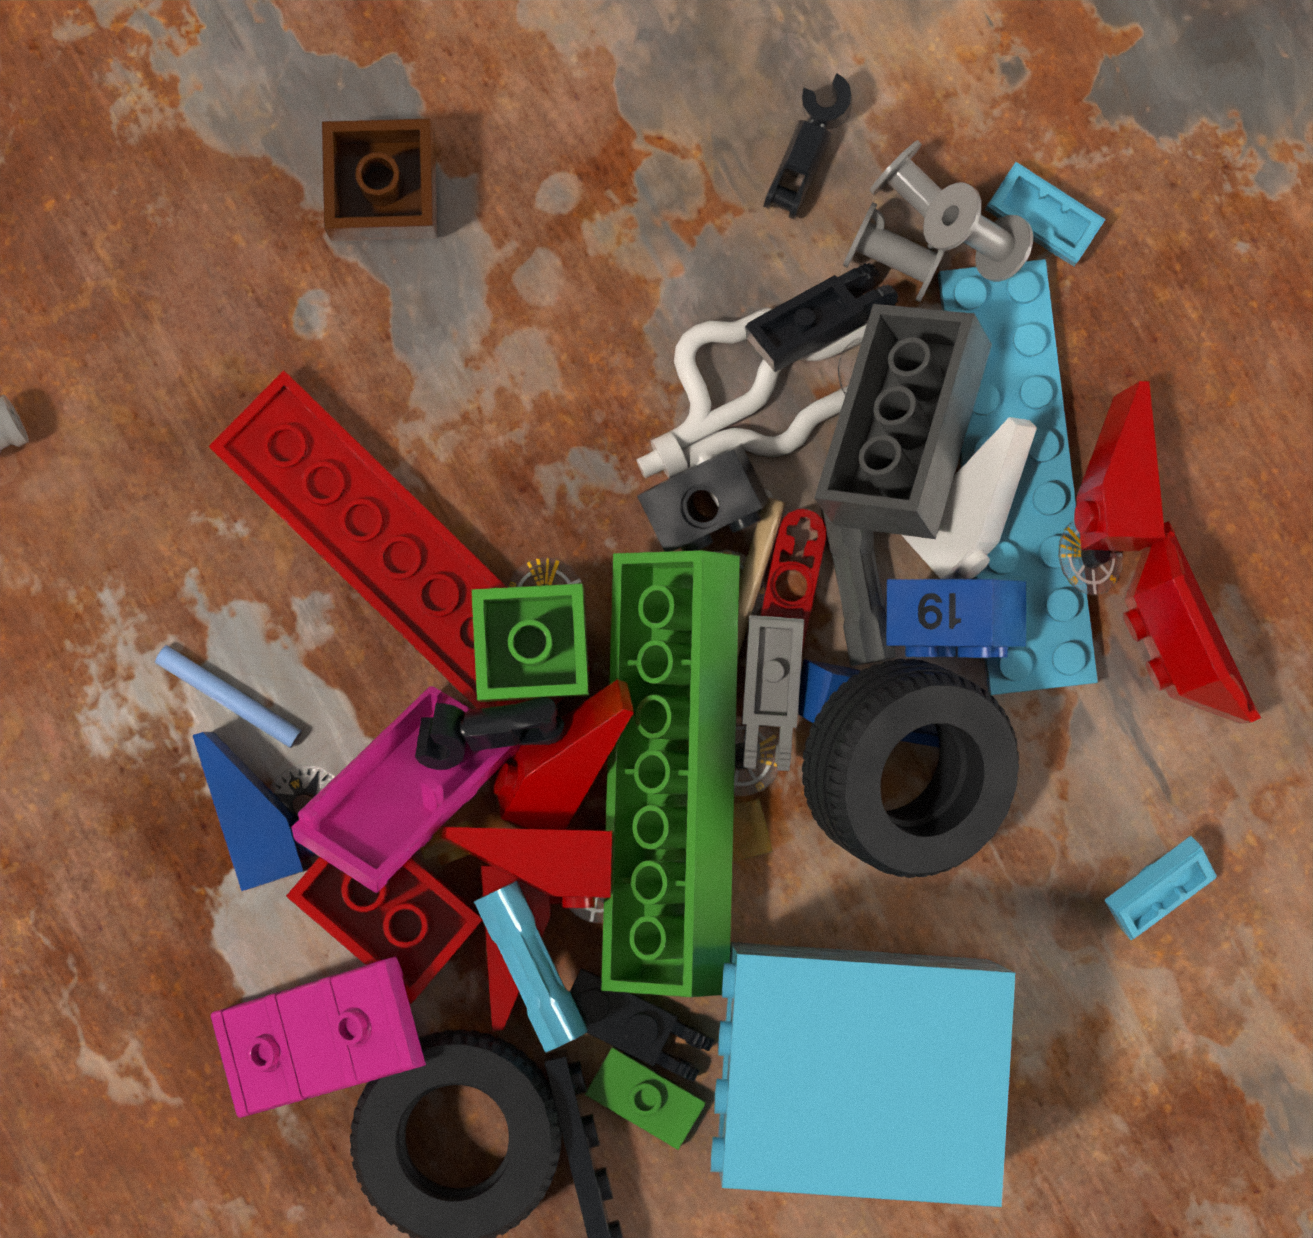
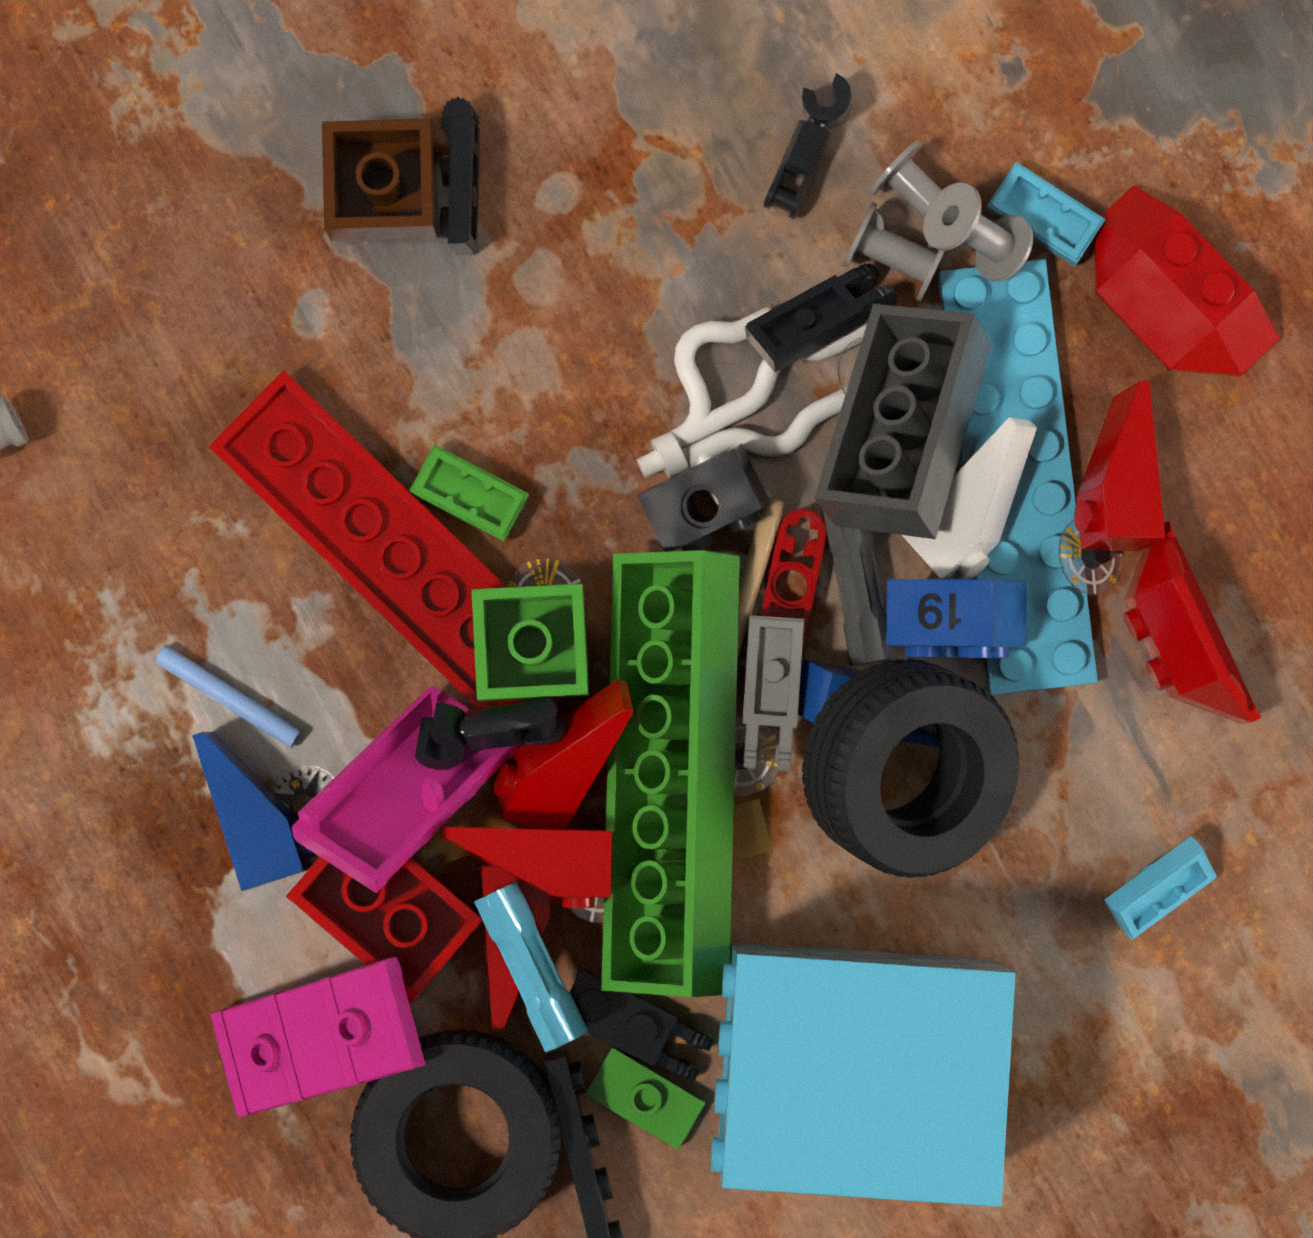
none -> bright green plate [409,444,530,543]
none -> black hinge [439,96,481,255]
none -> red wedge [1094,185,1280,377]

